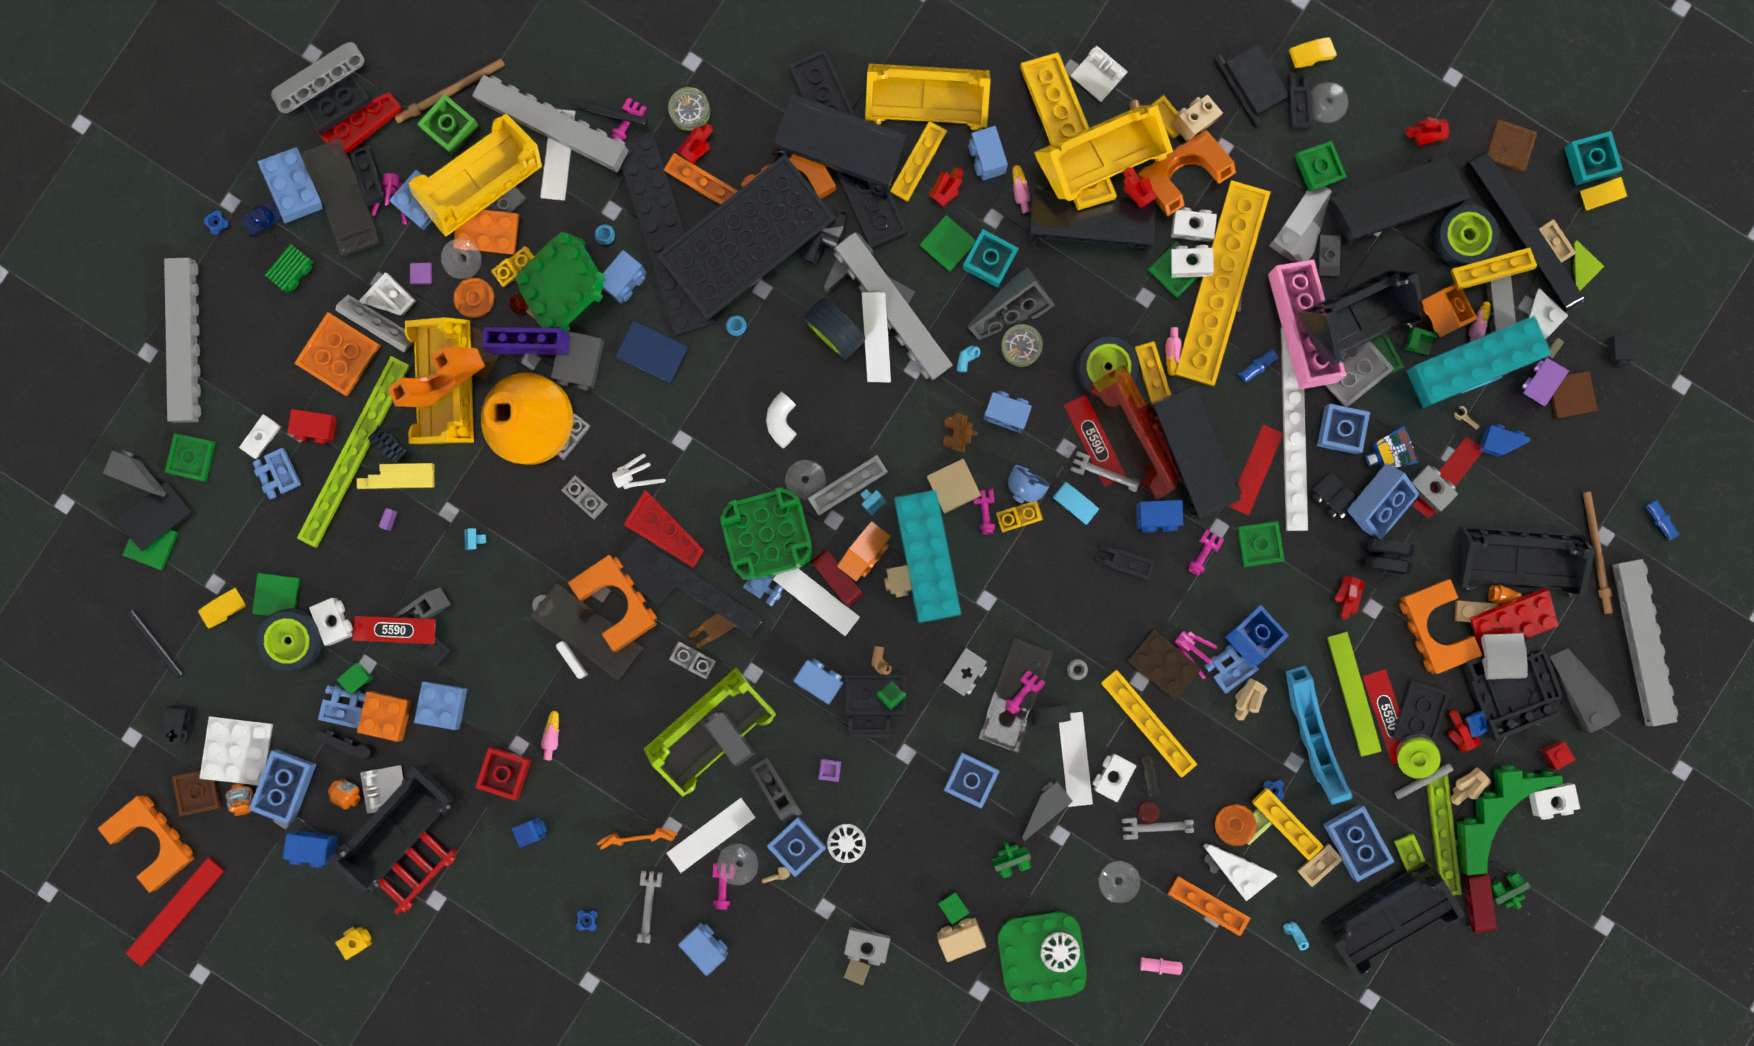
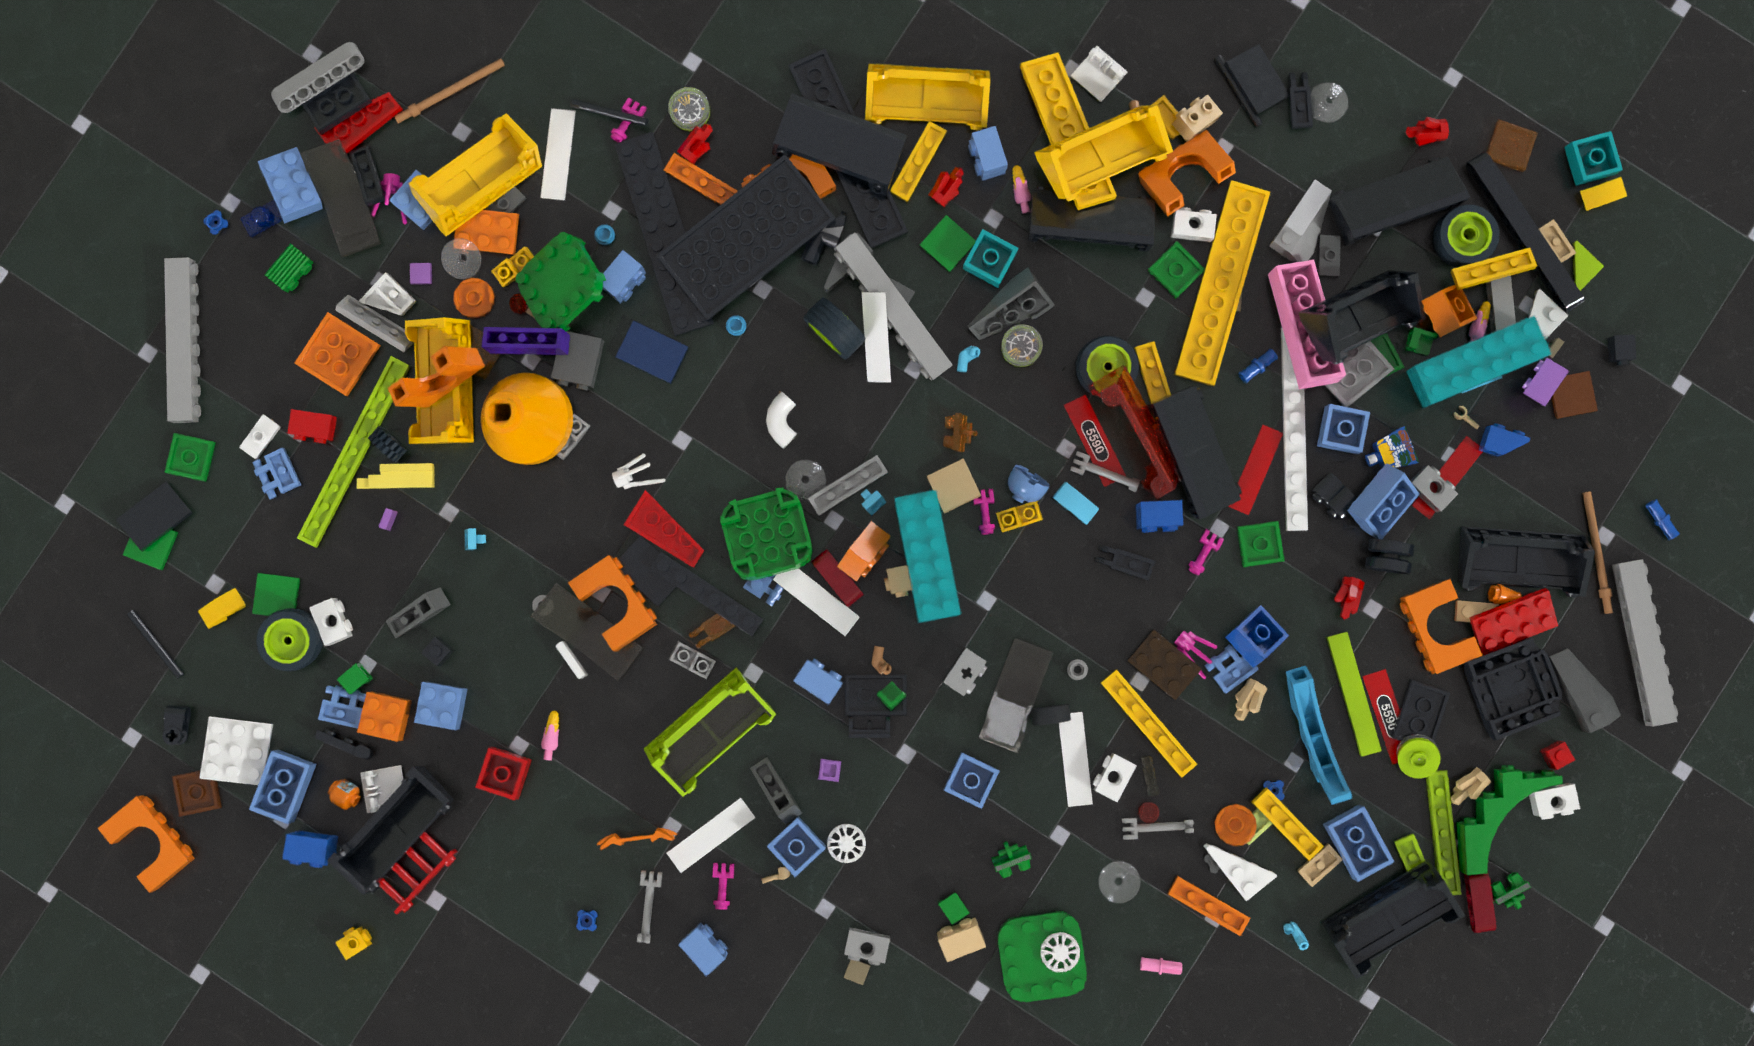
dark grey slope [103,450,166,497] -> none
red tile [126,857,225,966] -> none
head [225,783,254,816] -> none
red sticker [353,616,436,644] -> none
bright green brick [418,94,479,156] -> none
light grey brick [472,75,629,172] -> none
blue slope [512,817,547,848] -> none
light grey slope [561,476,608,520] -> none
dark grey brick [705,712,756,766] -> none
clear dish [717,844,758,885] -> none
medium blue brick [983,391,1032,433] -> none
dark pink hinge [1004,670,1045,715] -> none
dark grey slope [1022,781,1073,841] -> none
red rock [1123,167,1157,209] -> none
bright pink piece [1165,327,1182,376] -> none
white brick [1171,245,1214,278] -> none
yellow slope [1289,37,1337,68] -> none
green tile [1294,141,1347,192] -> none
light grey bar [1394,763,1453,800] -> none
red rock [1448,710,1481,752] -> none
blue tile [1466,711,1489,737] -> none
light grey slope [1481,633,1527,679] -> none

